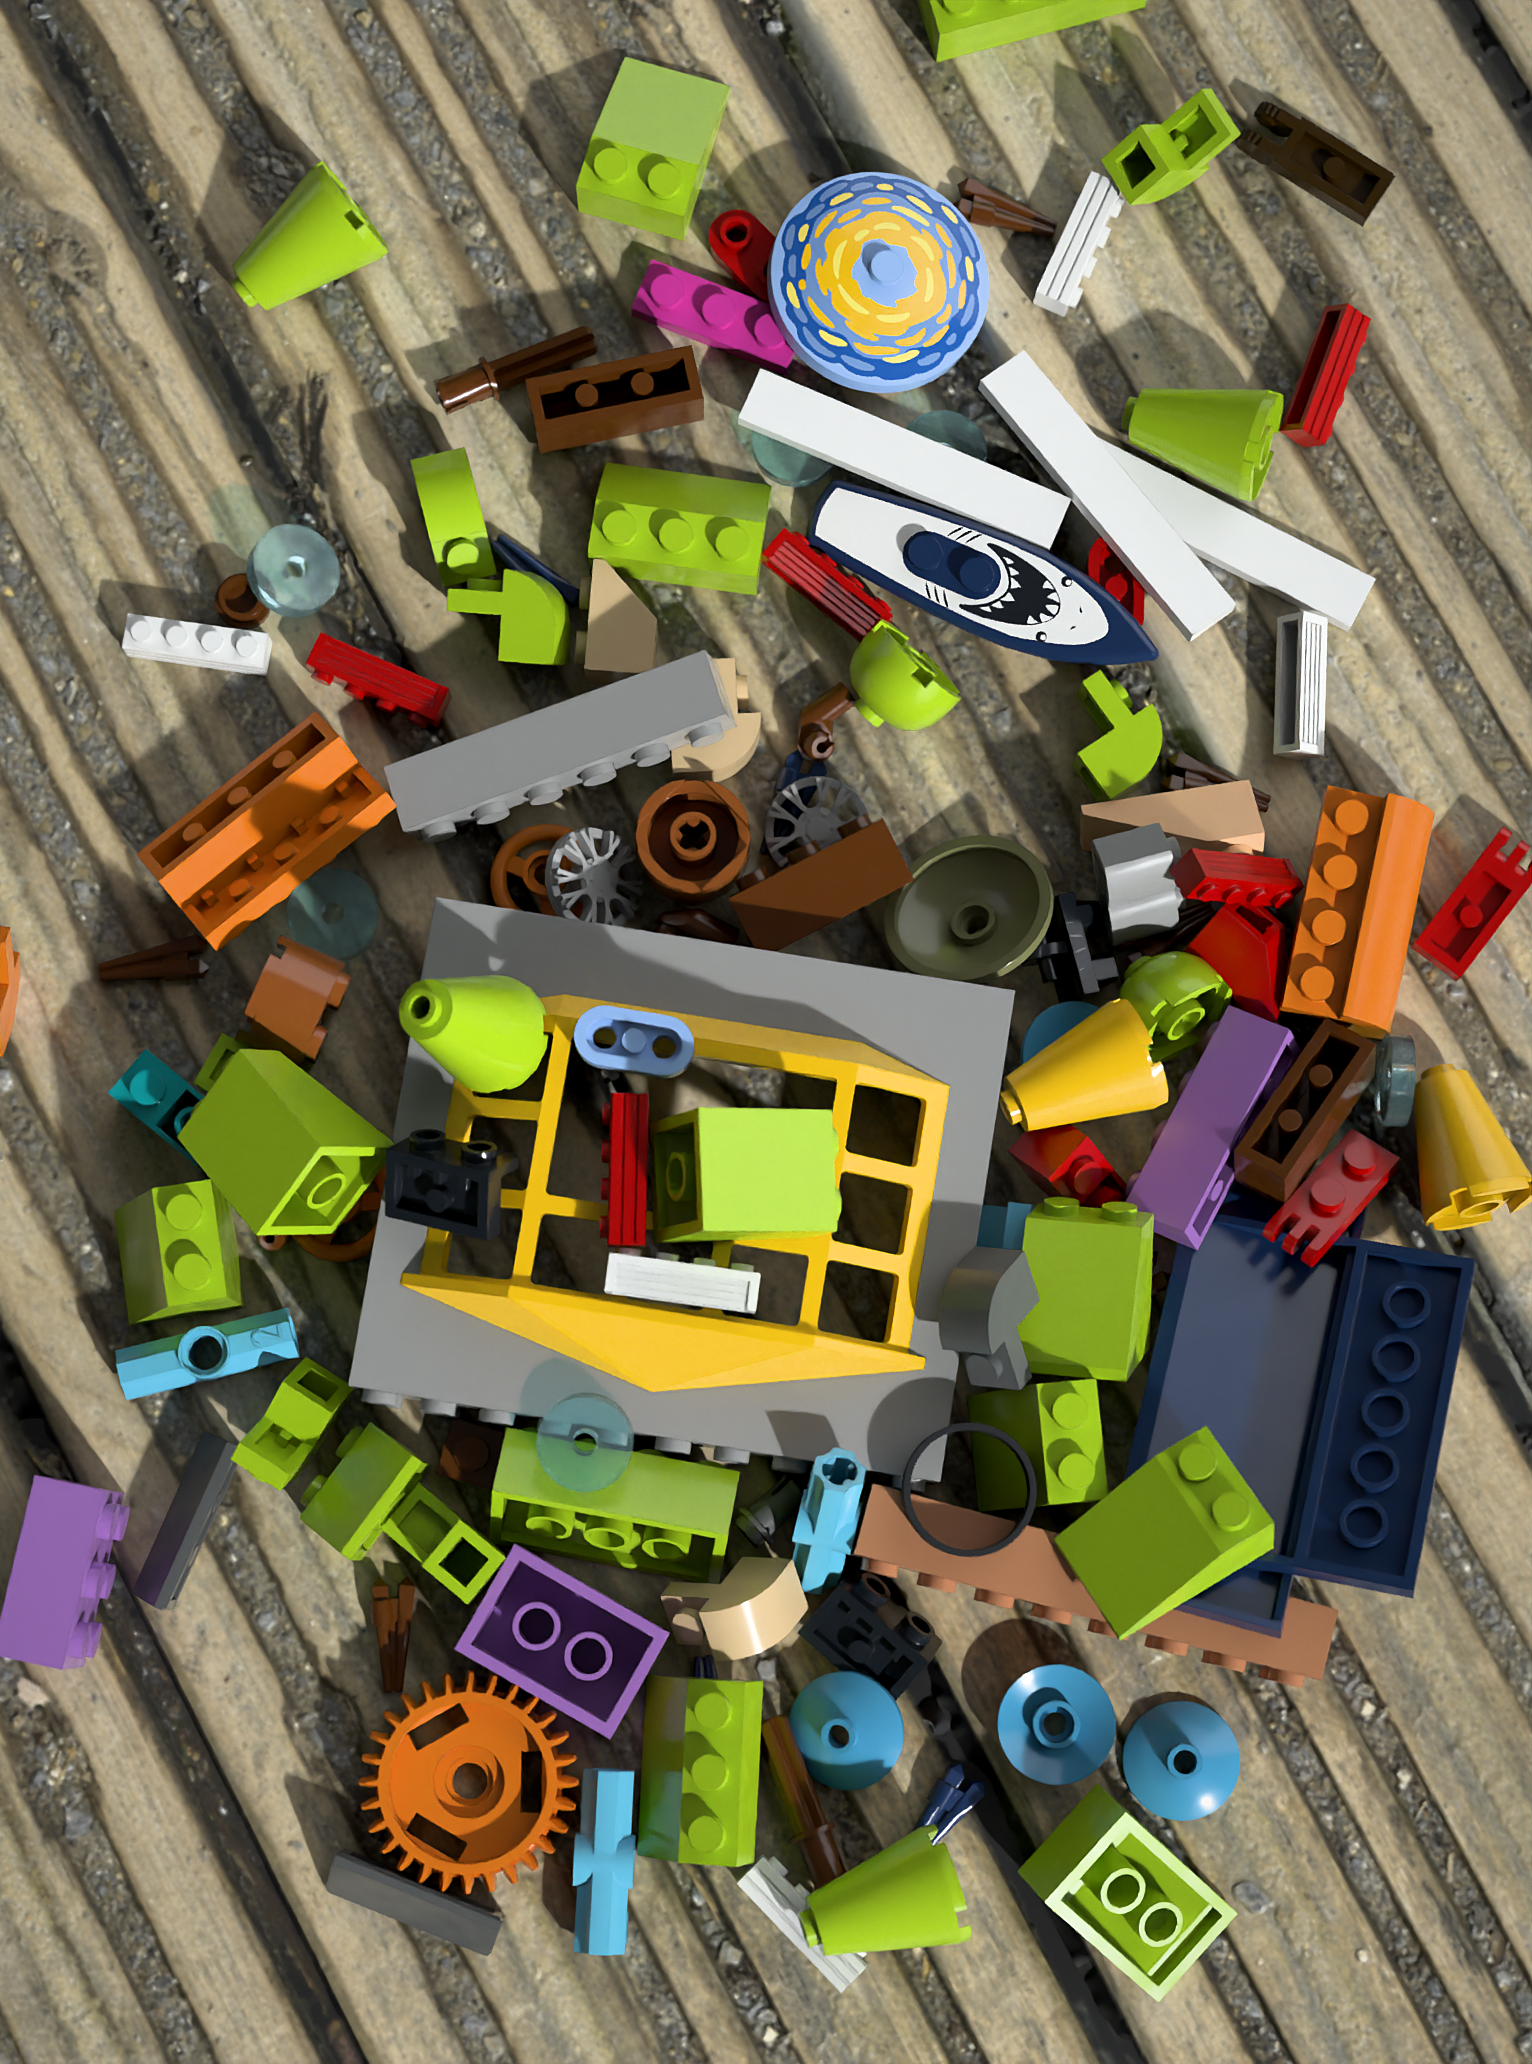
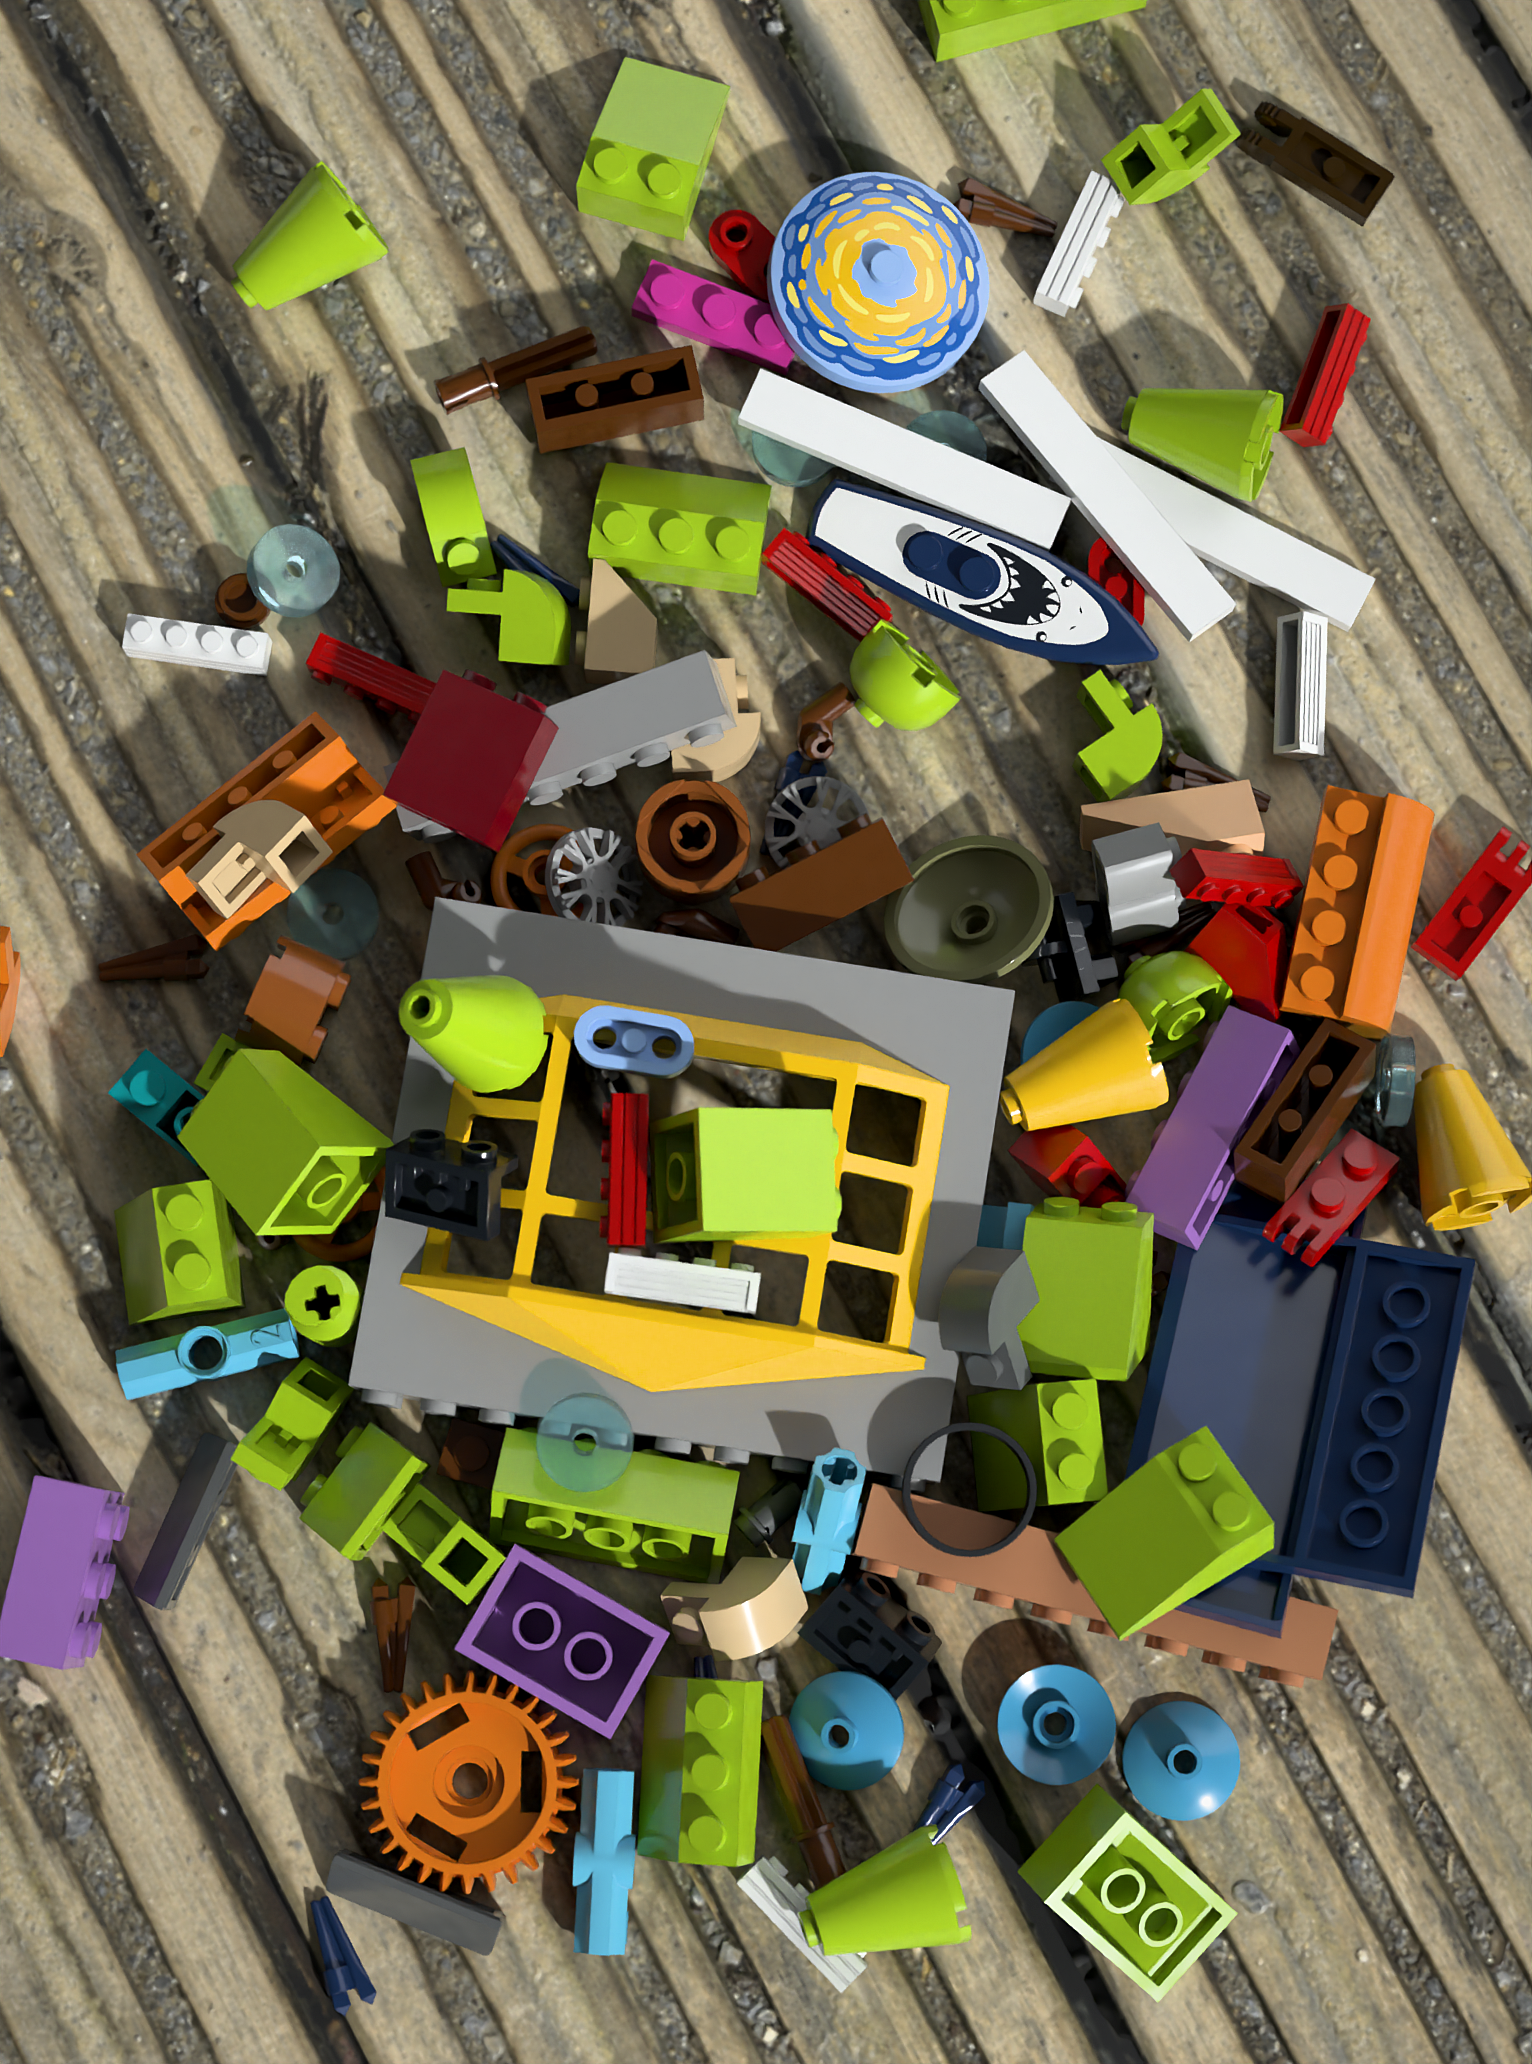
none -> tan brick [185,800,333,920]
none -> lime piece [285,1265,365,1347]
none -> dark blue piece [310,1896,377,2016]
none -> dark red brick [382,669,559,853]
none -> reddish brown arm [405,851,482,911]

